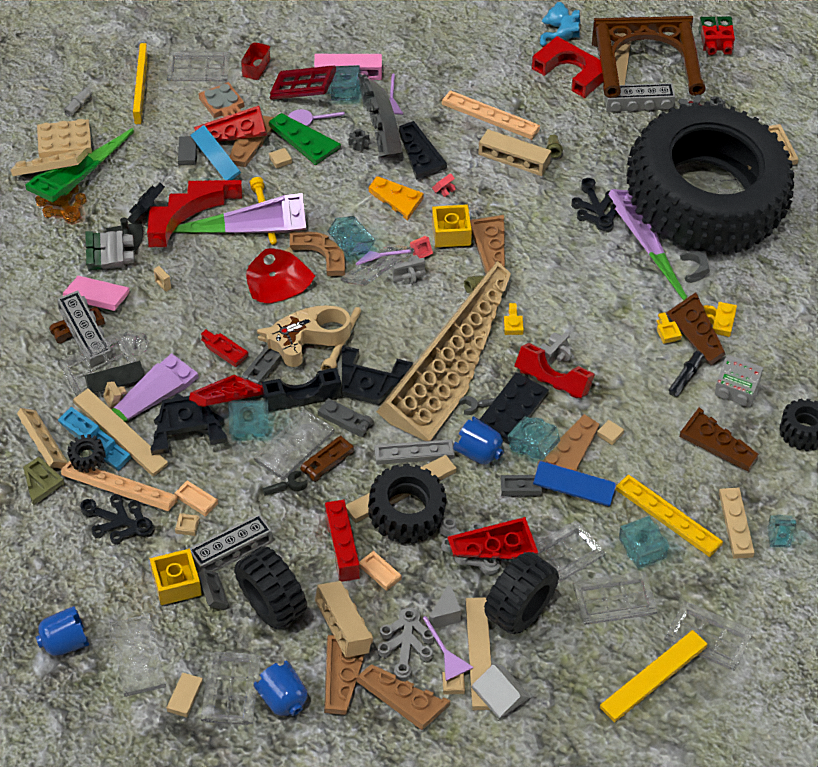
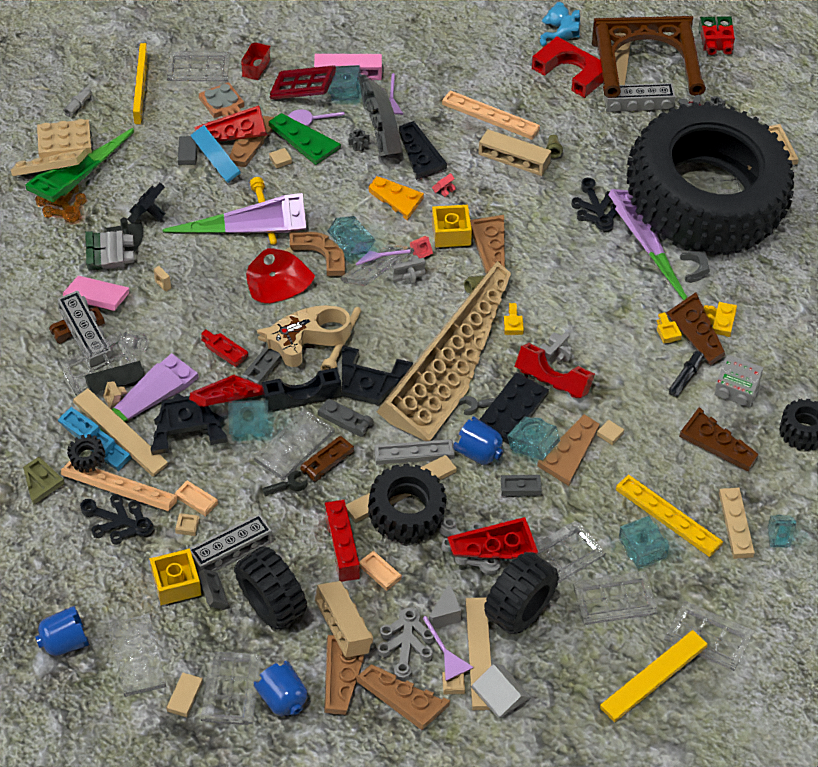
tan plate [17,408,68,469] -> none
red arch [147,180,242,247] -> none
blue slope [533,461,616,507] -> none

